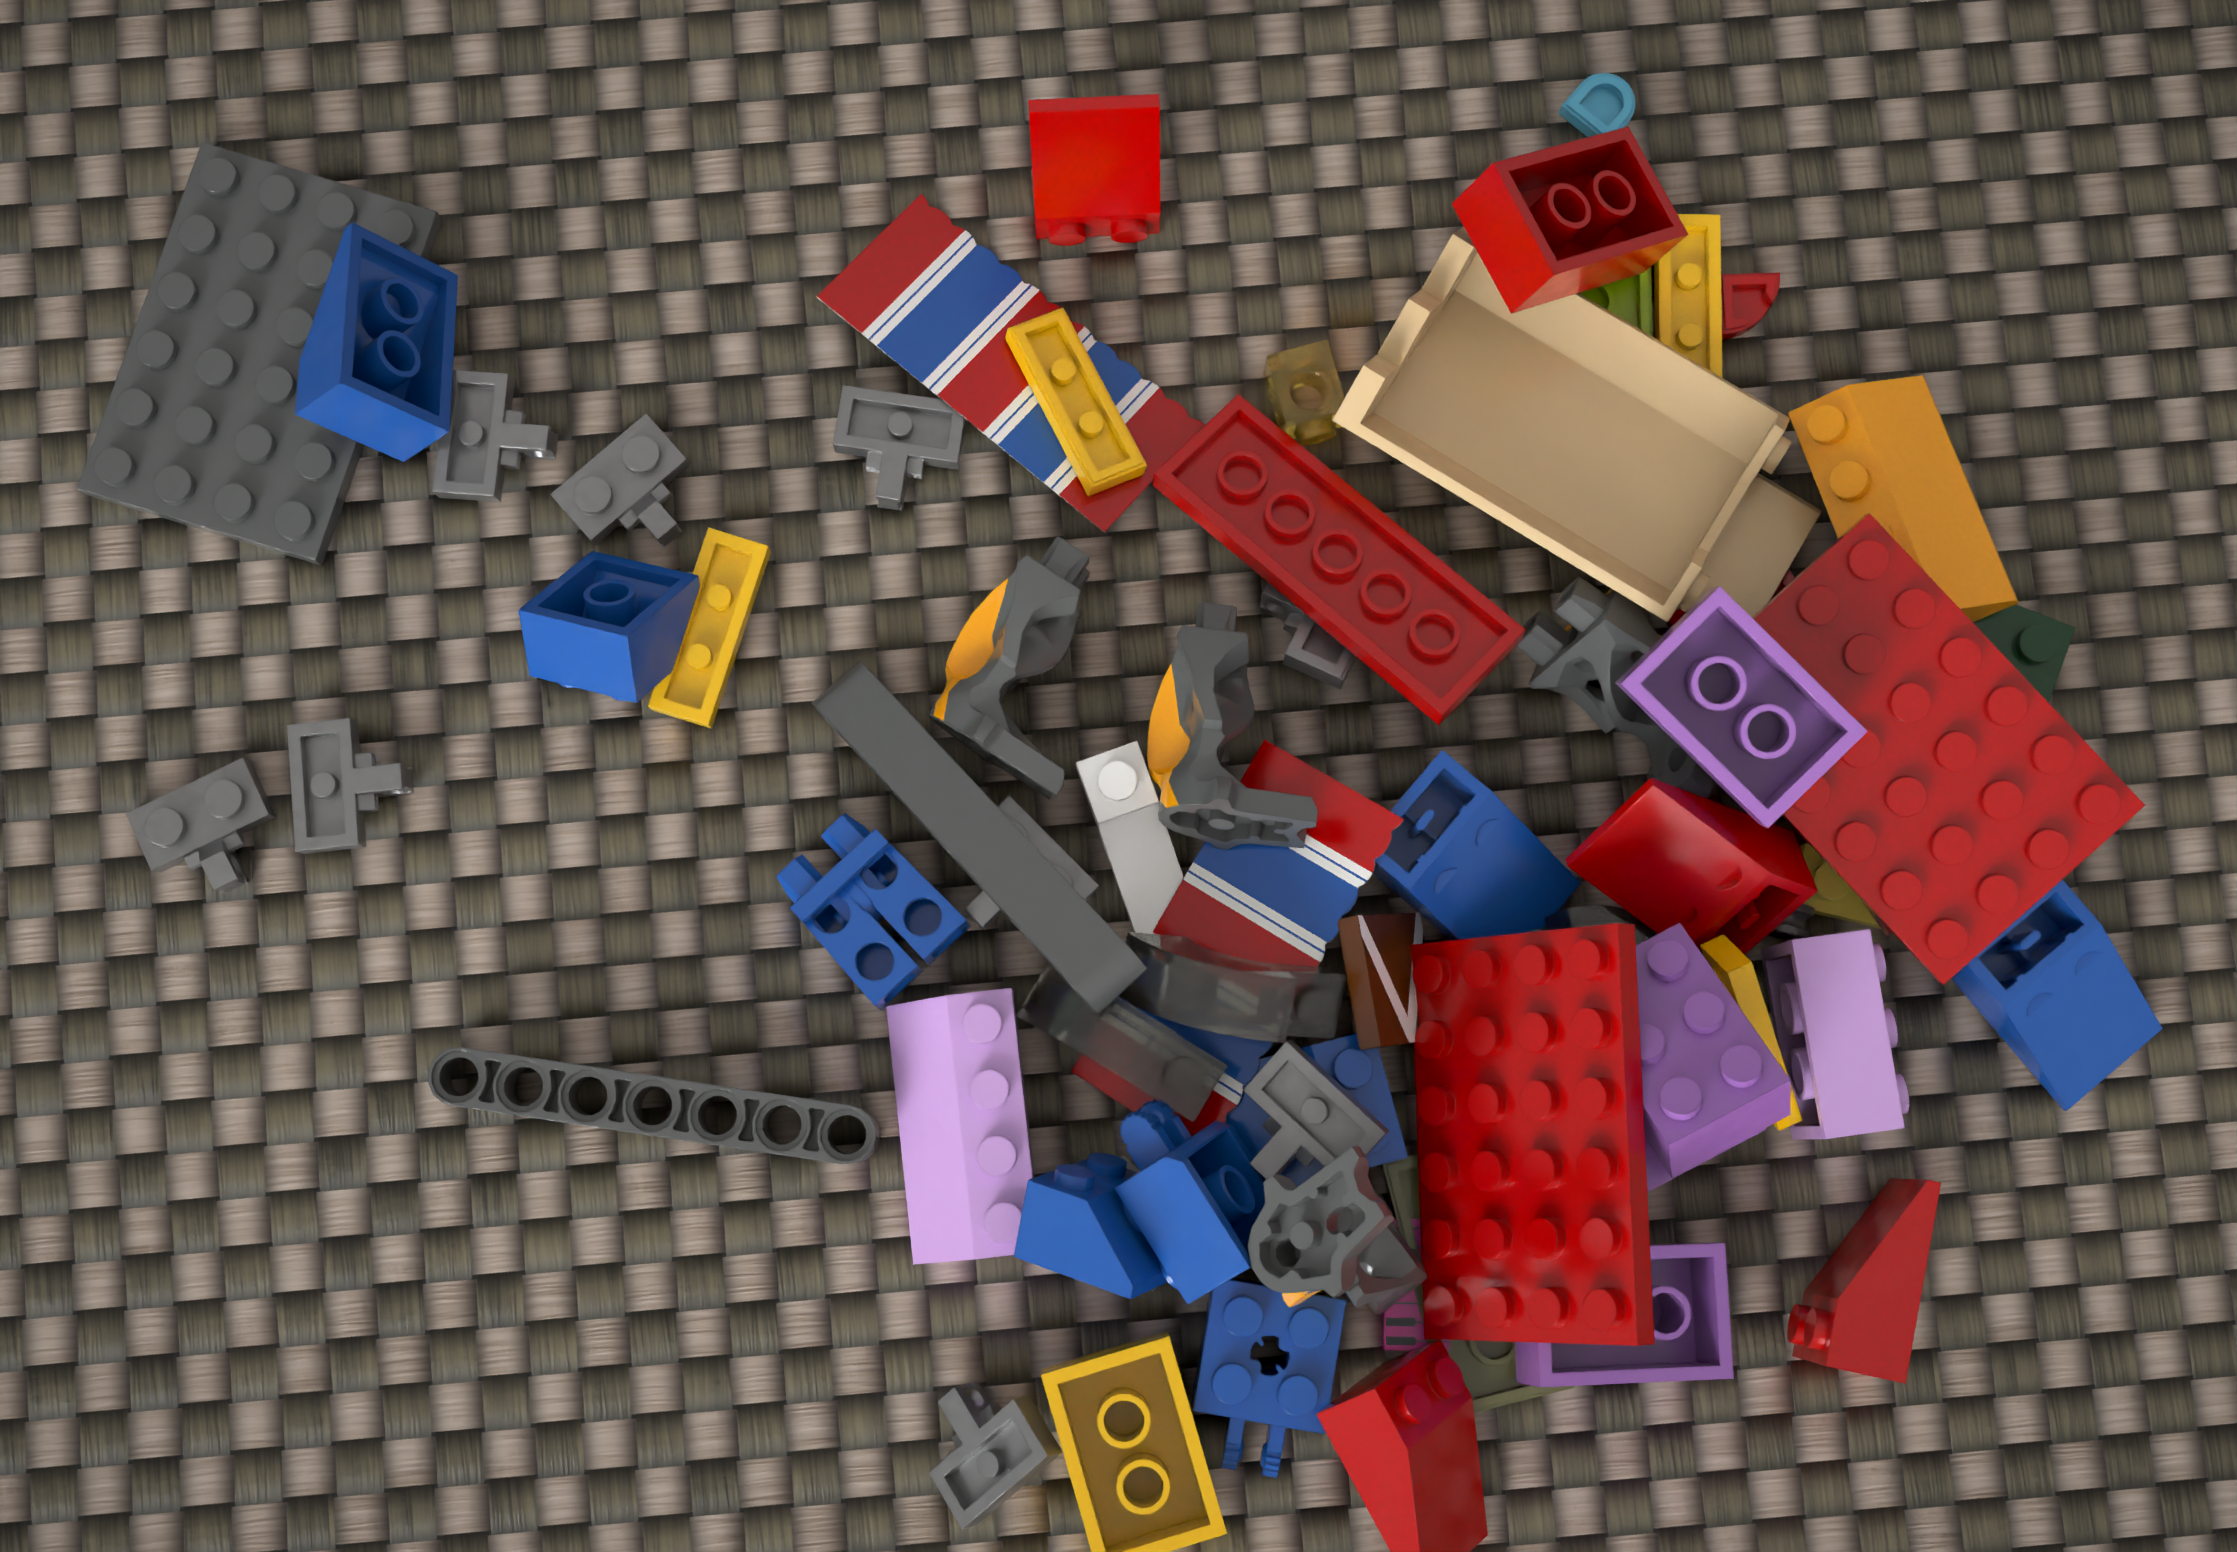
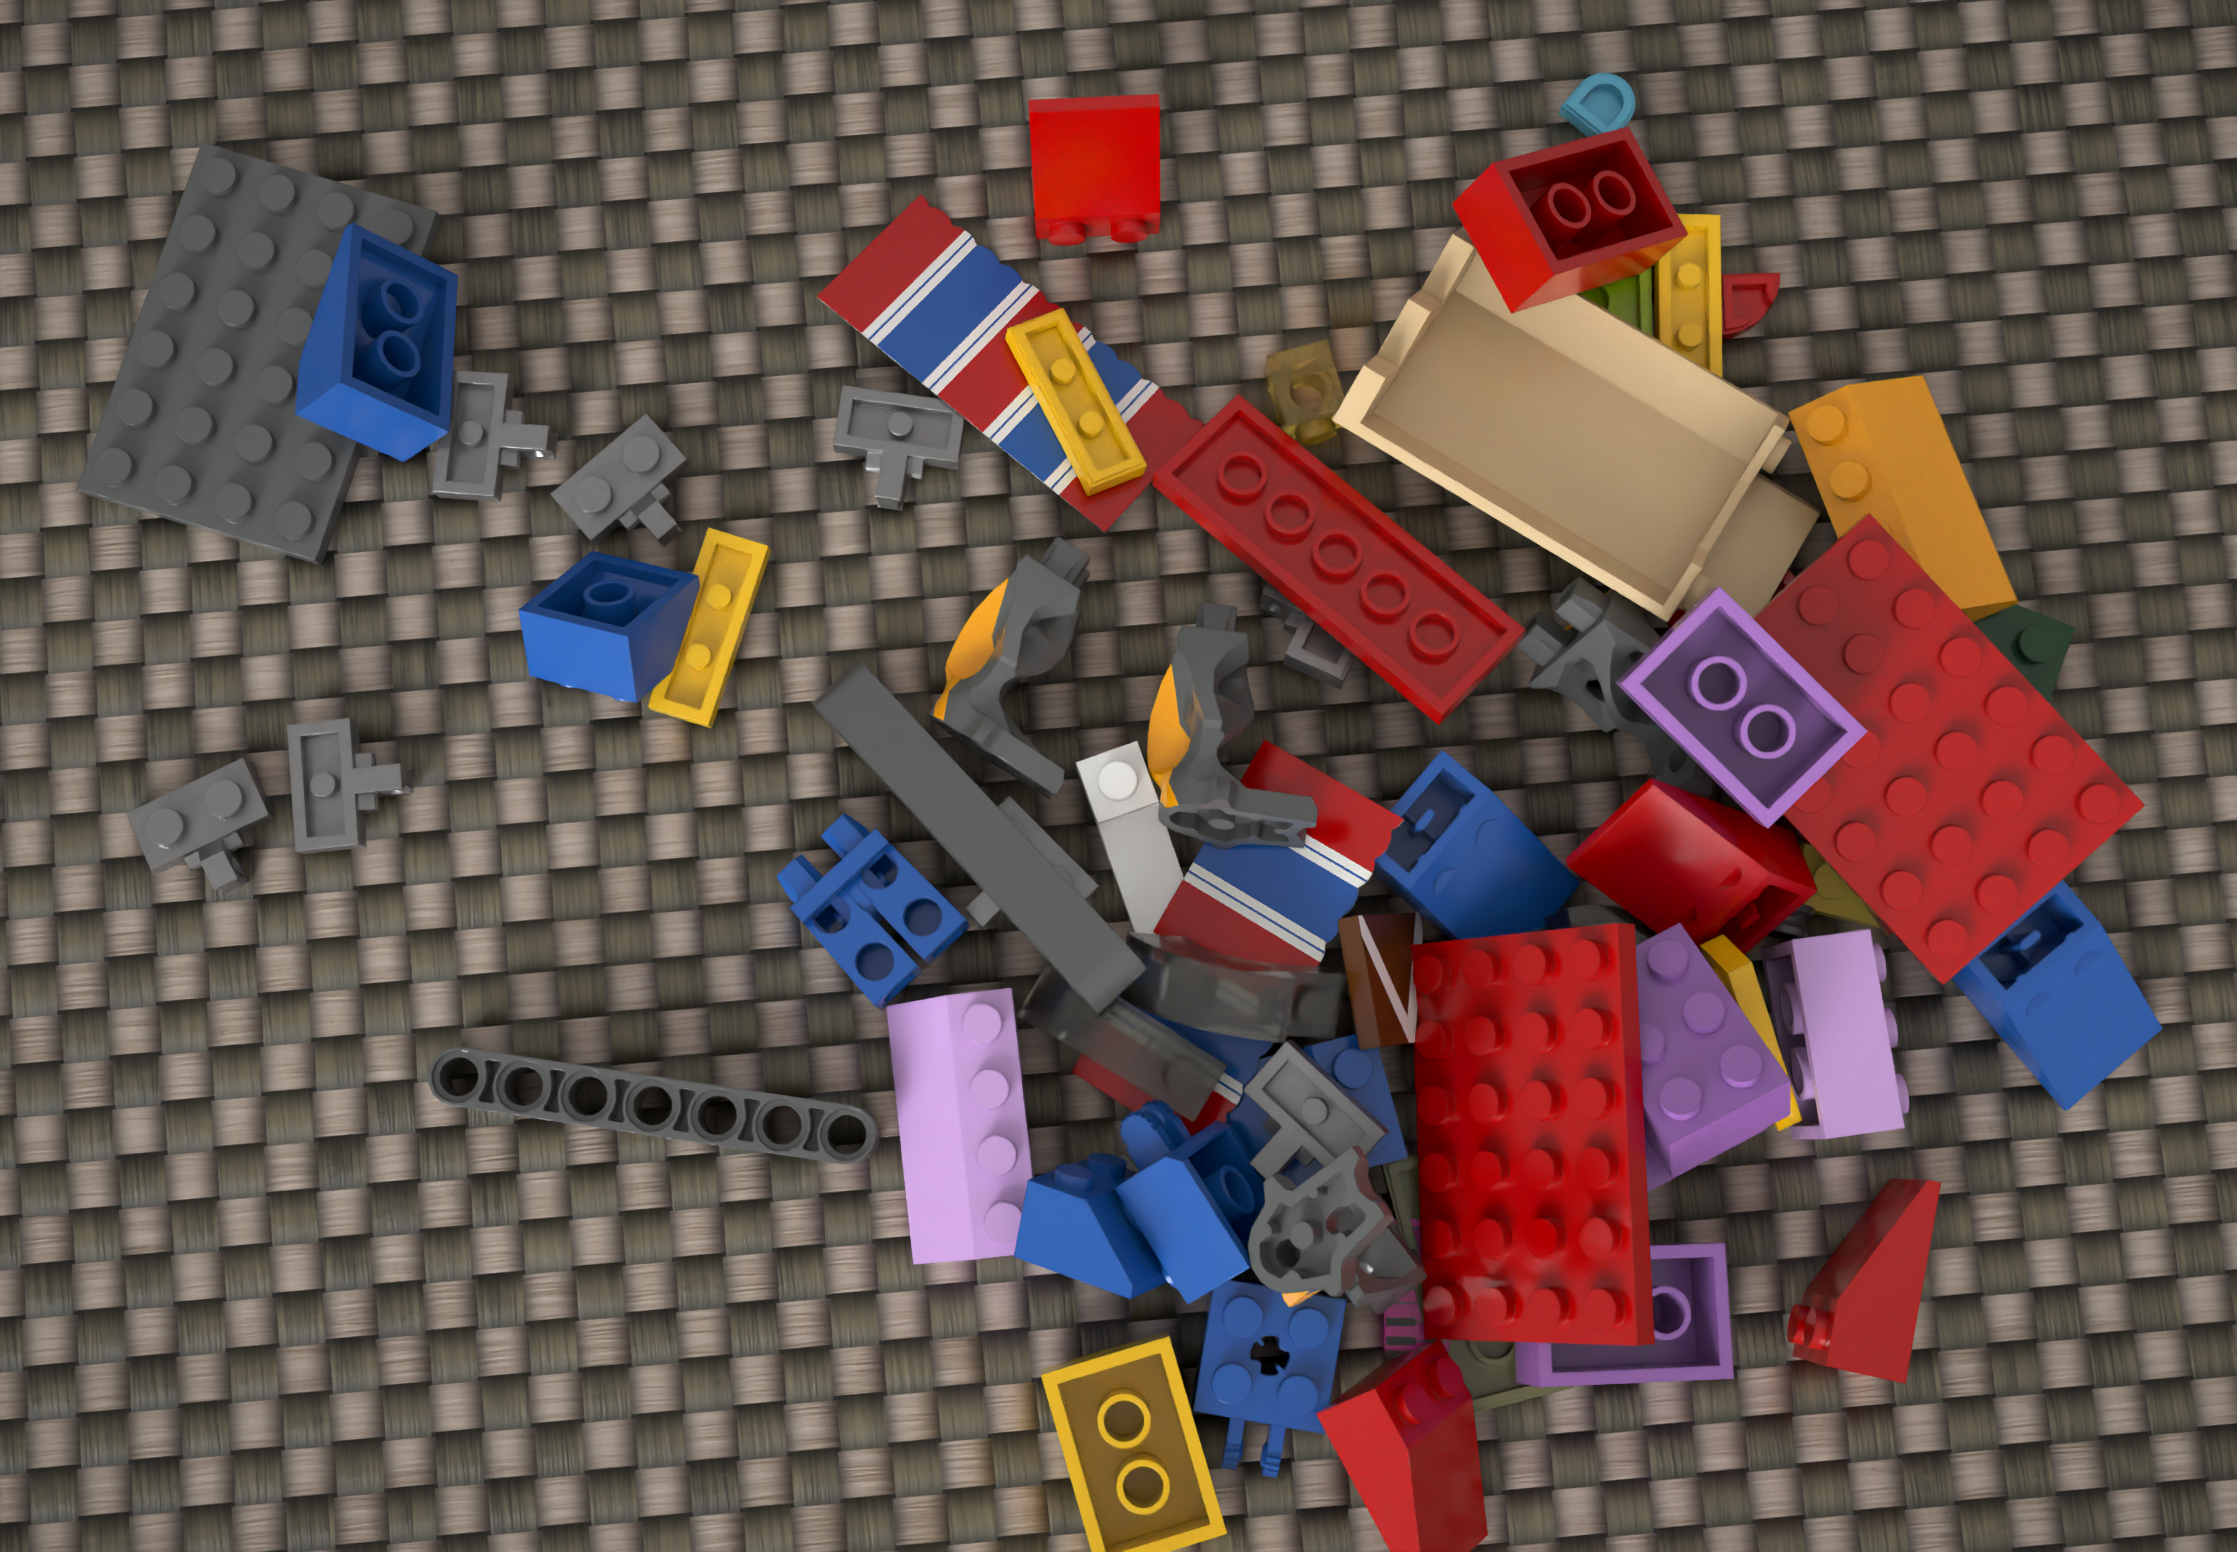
flat silver hinge [929,1382,1063,1529] -> none

